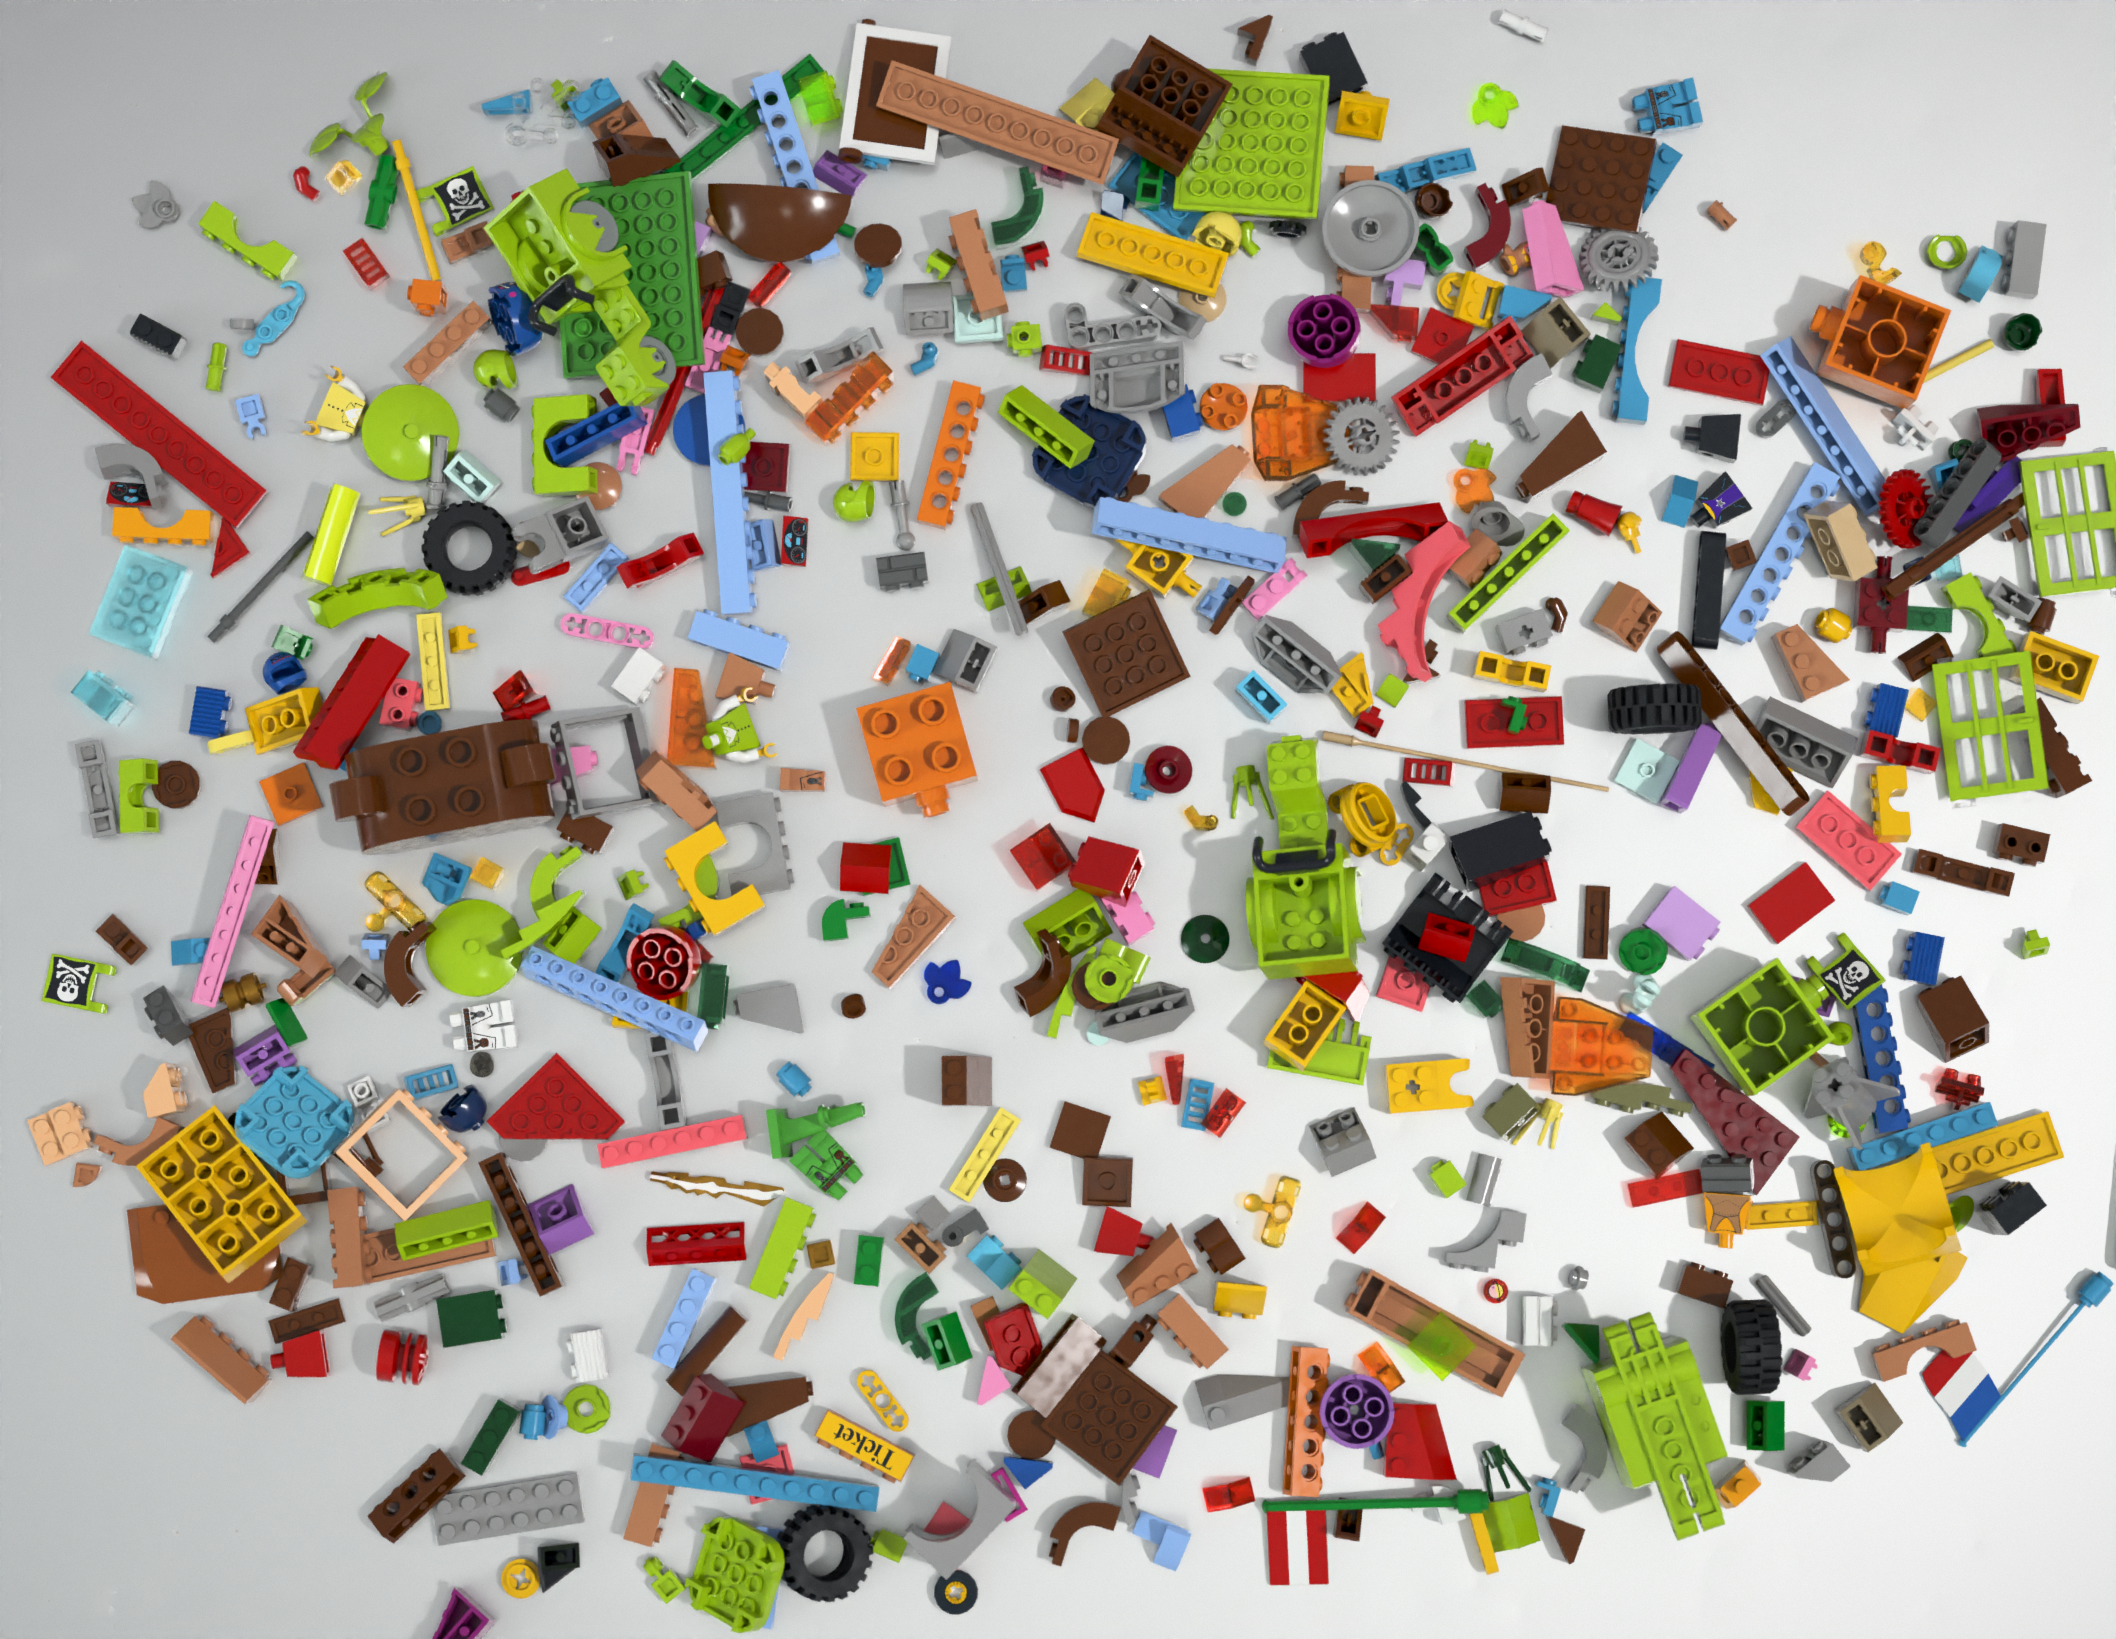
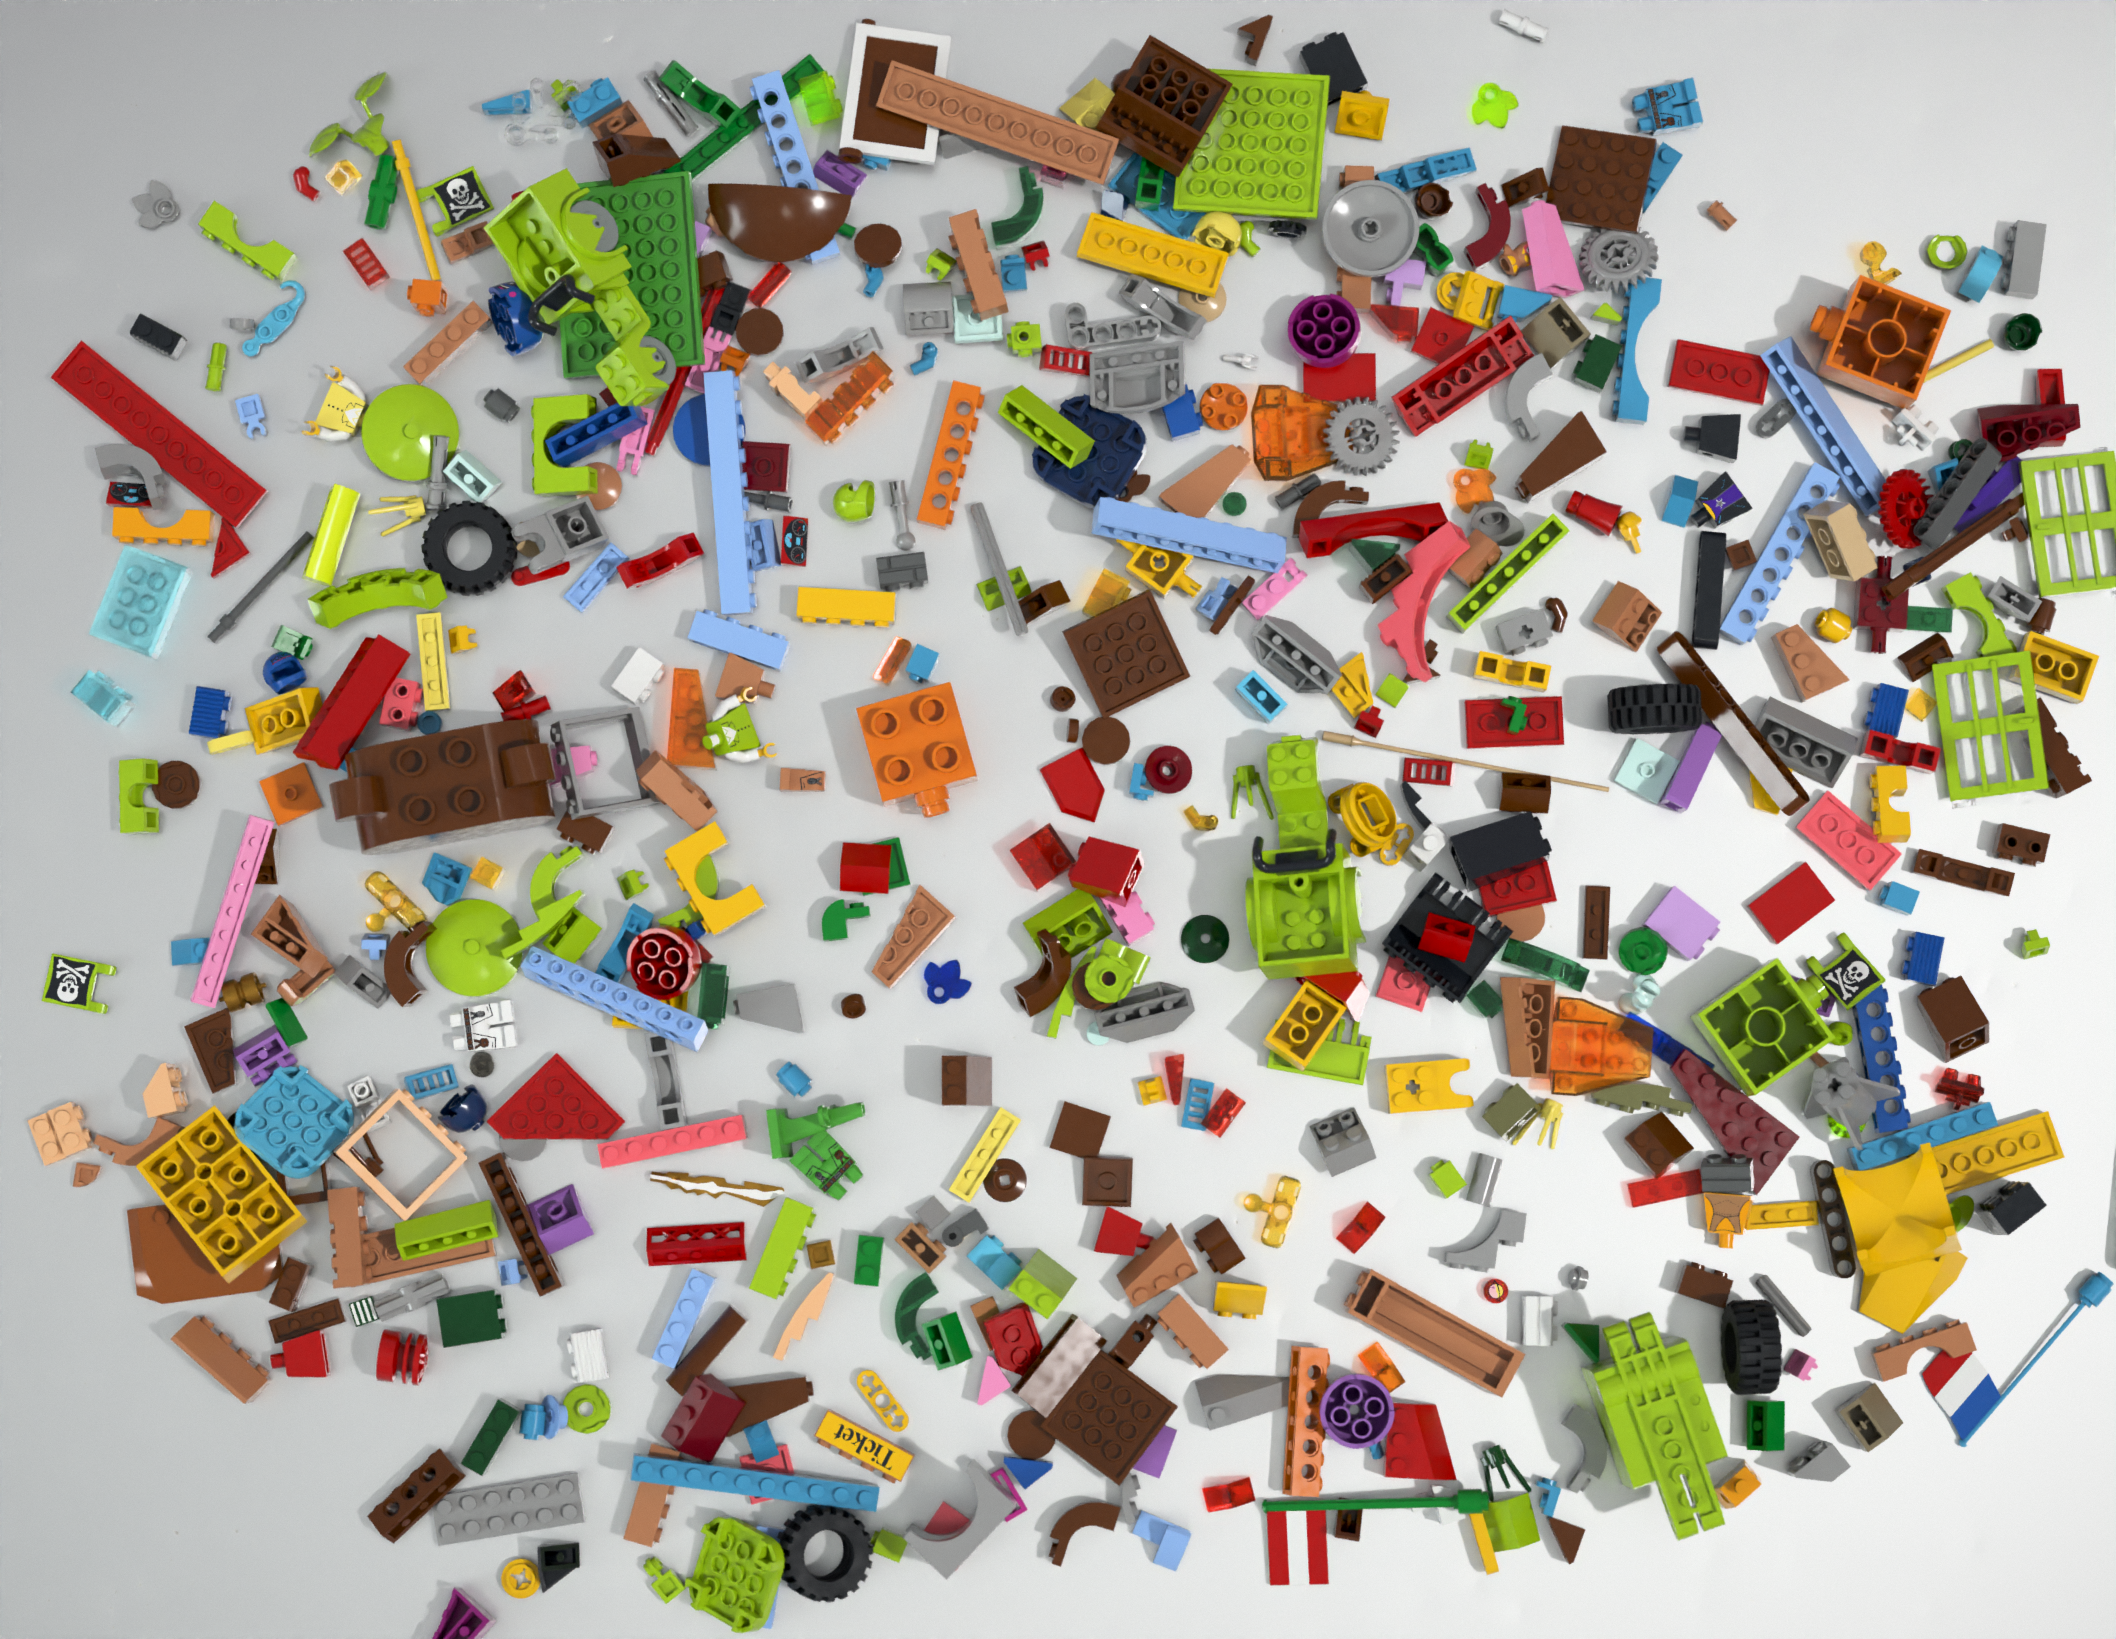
light grey slope [75,739,118,839] -> none
reddish brown slope [95,913,148,966] -> none
dark grey brick [143,985,194,1046] -> none
lime helmet [473,349,517,389] -> none
bright pink beam [561,613,654,649] -> none
light grey arch [715,792,794,896] -> none
lime plant [718,428,756,466] -> none
yellow tile [850,432,899,482] -> none
light grey slope [933,629,997,693] -> none
black bush [934,1570,978,1615] -> none
clear neon green tile [1407,1311,1477,1381] -> none
clear light blue tile [1935,554,1962,581] -> none
none -> tile [348,1296,380,1327]
none -> yellow brick [797,587,896,628]

